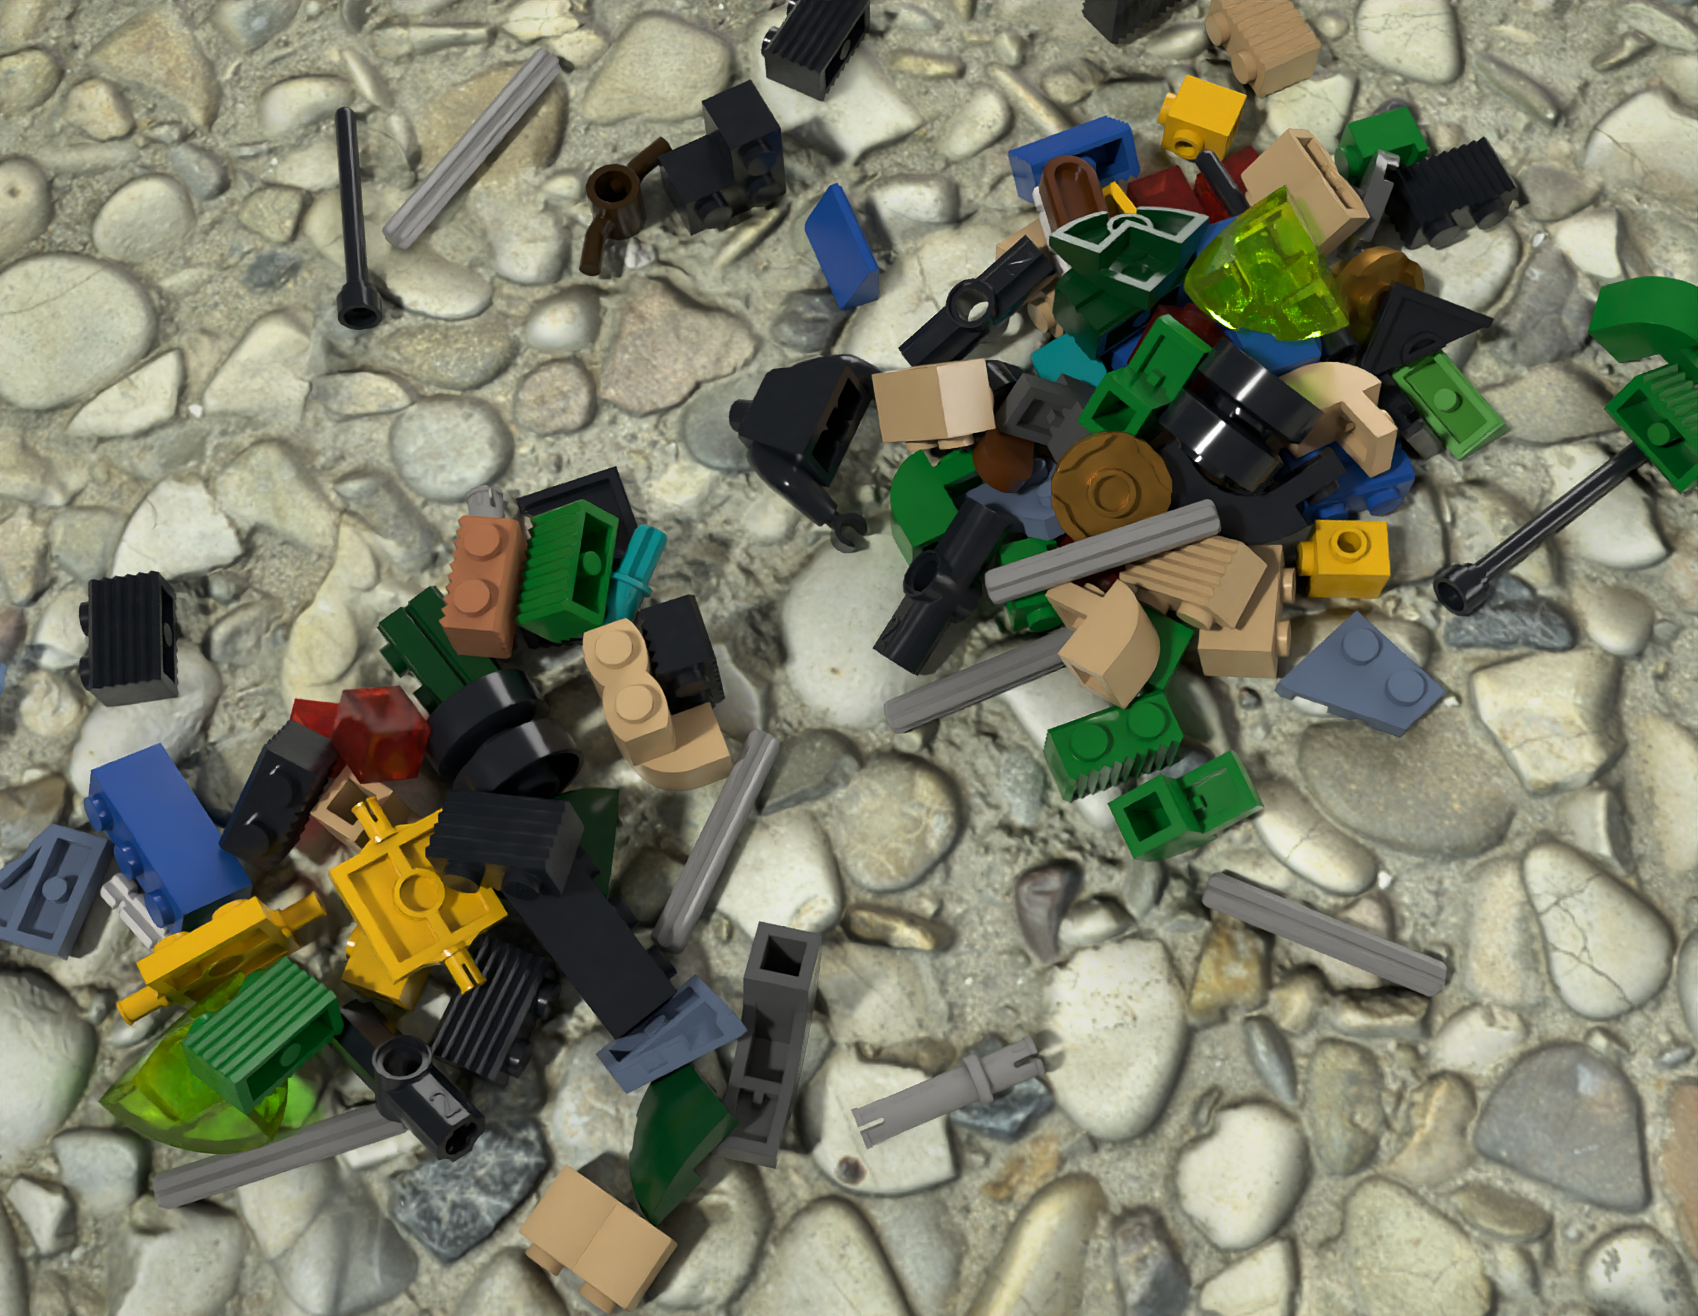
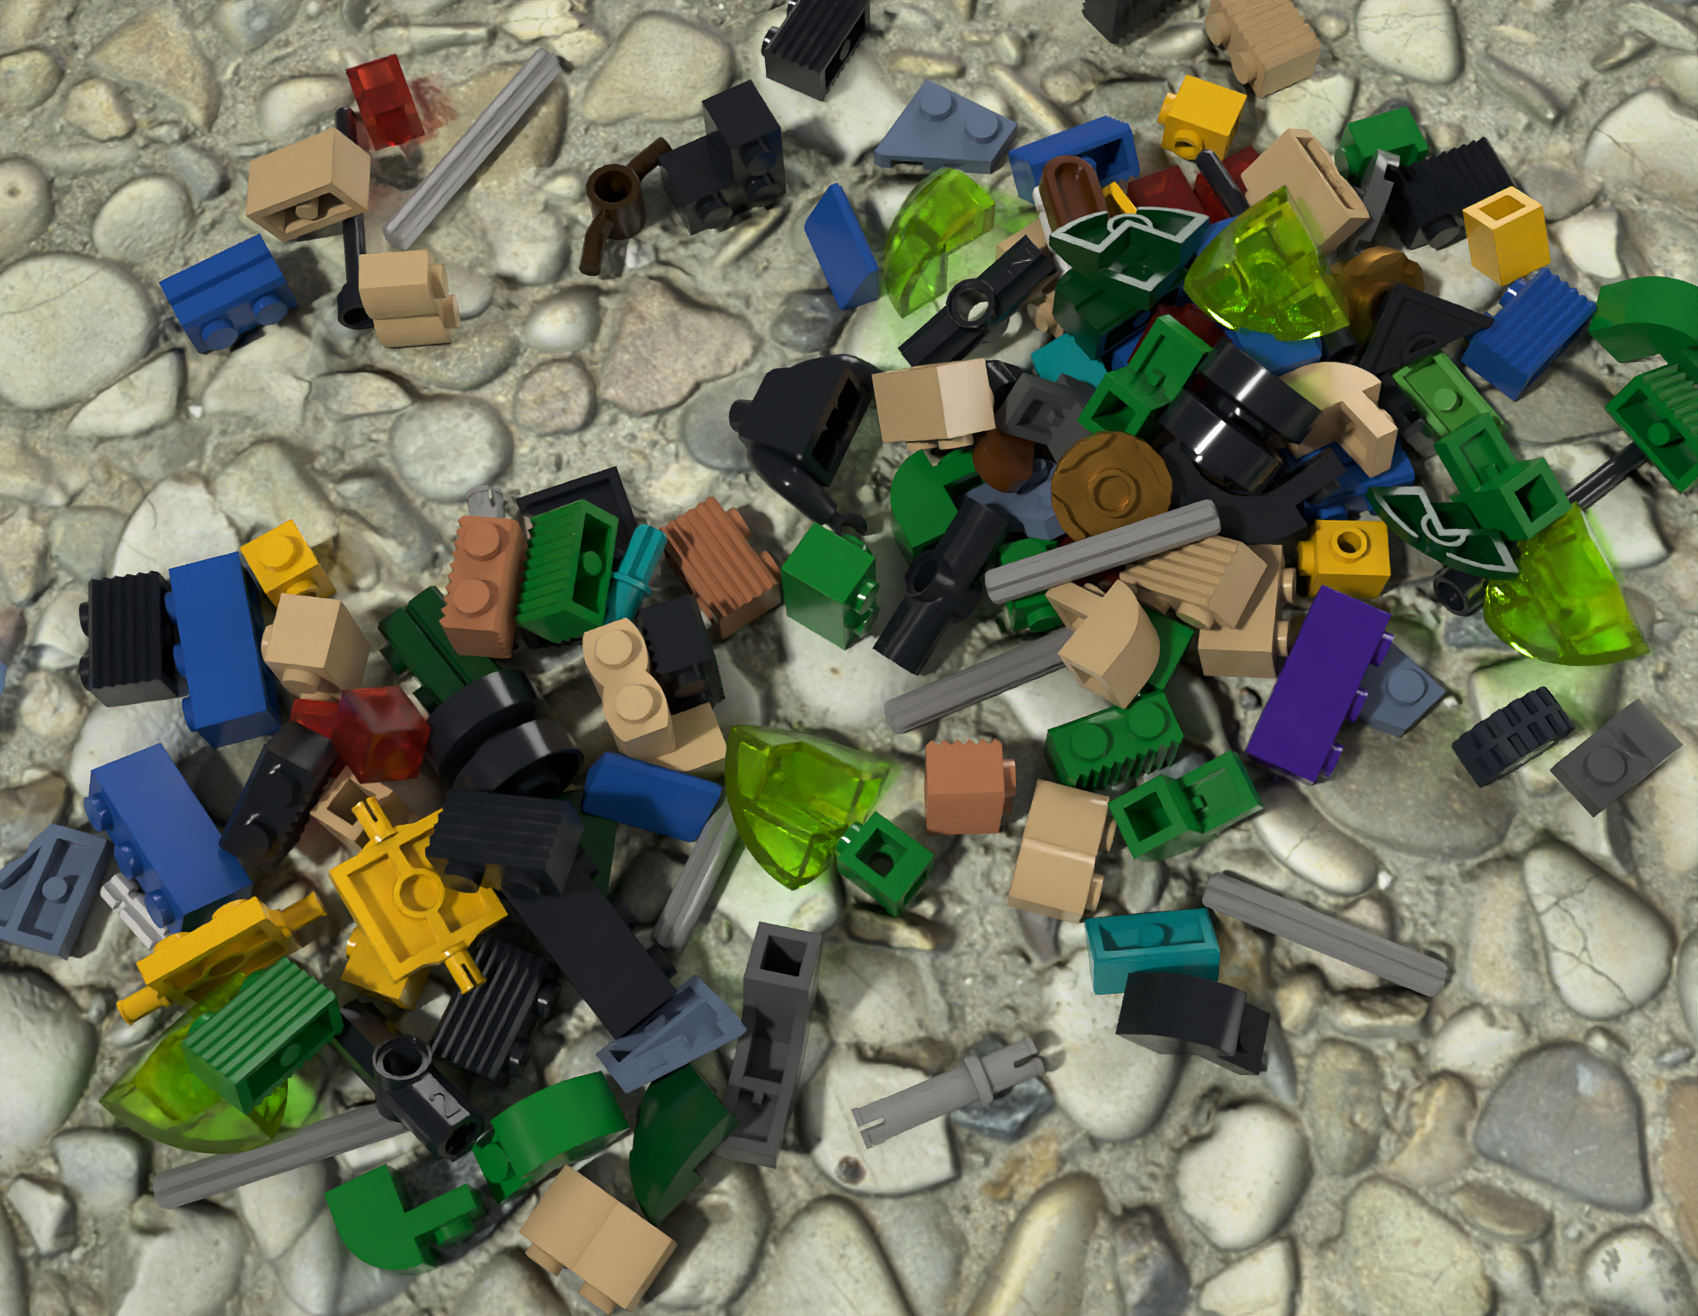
none -> blue brick [159,233,299,354]
none -> blue brick [164,551,283,749]
none -> yellow brick [239,519,337,608]
none -> tan brick [245,127,371,242]
none -> tan brick [261,593,371,715]
none -> green brick [324,1164,489,1275]
none -> clear red brick [345,54,425,151]
none -> tan brick [359,249,460,348]
none -> green brick [472,1070,630,1205]
none -> blue slope [580,751,722,842]
none -> nougat brick [659,496,782,639]
none -> clear neon green brick [725,725,892,891]
none -> green brick [781,522,880,650]
none -> green brick [835,811,935,919]
none -> sand blue wing [874,79,1018,174]
none -> clear neon green brick [883,167,996,319]
none -> nougat brick [924,738,1016,835]
none -> tan brick [1006,779,1117,924]
none -> teal slope [1084,908,1220,995]
none -> black brick [1115,972,1270,1076]
none -> dark purple brick [1242,584,1394,786]
none -> dark green brick [1365,486,1520,581]
none -> green brick [1433,412,1573,541]
none -> black wheel [1451,686,1575,788]
none -> blue brick [1461,268,1597,402]
none -> yellow brick [1462,186,1551,287]
none -> clear neon green brick [1483,501,1650,666]
none -> dark grey brick [1550,699,1683,818]

